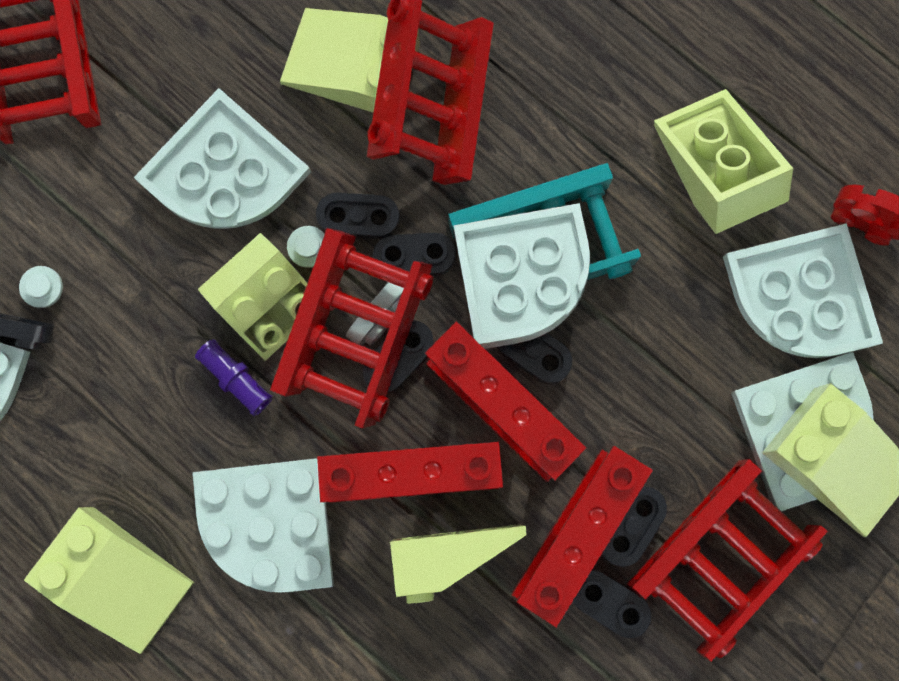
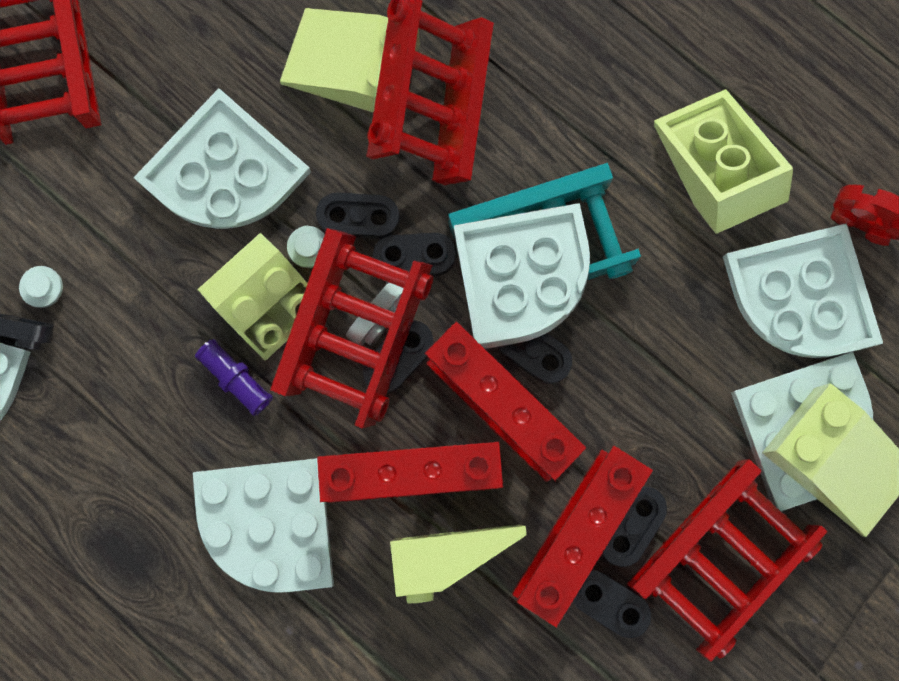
yellowish green slope [24,507,194,654] -> none

